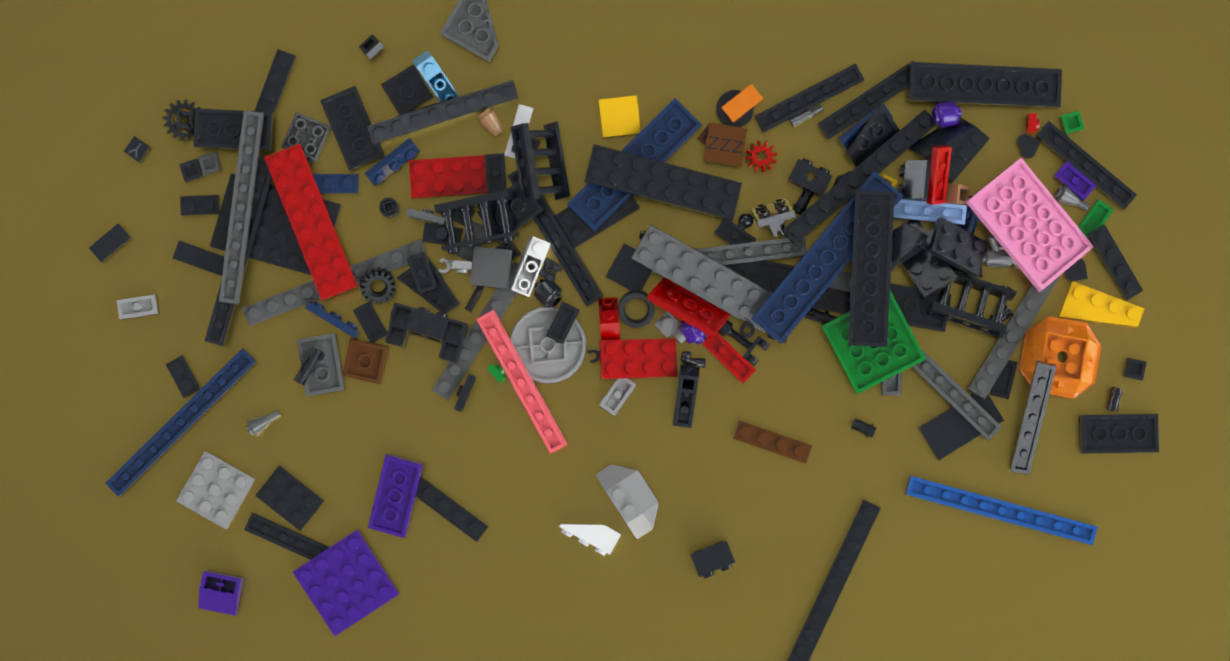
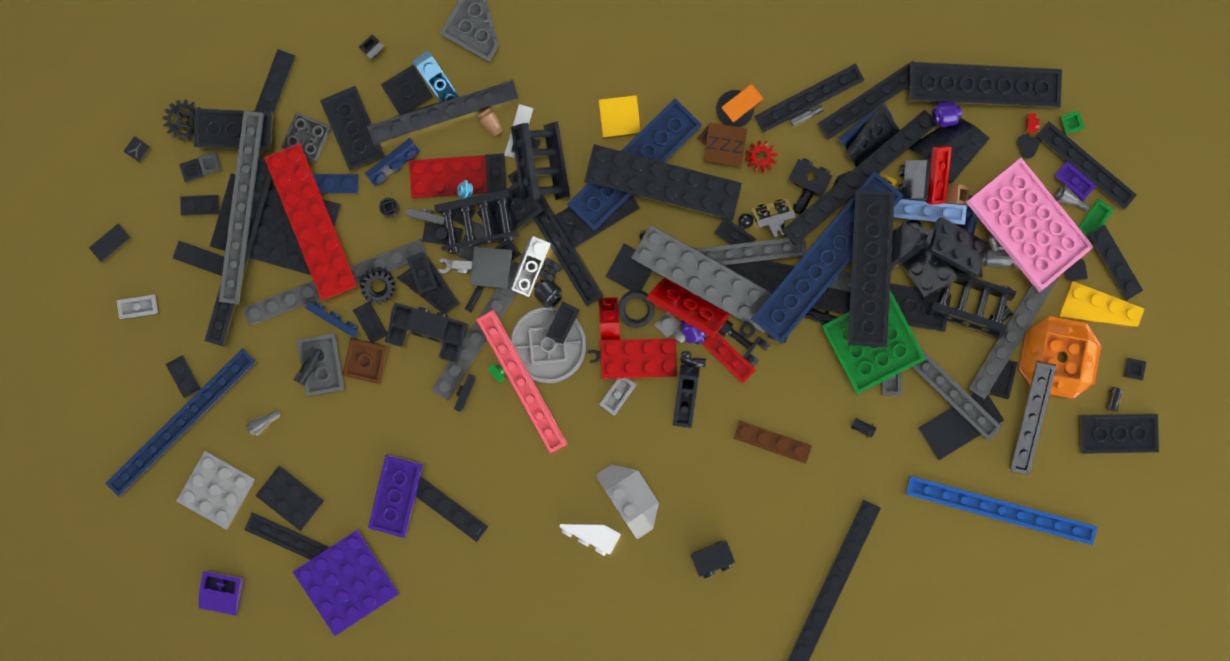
none -> medium azure plate [458,180,473,199]

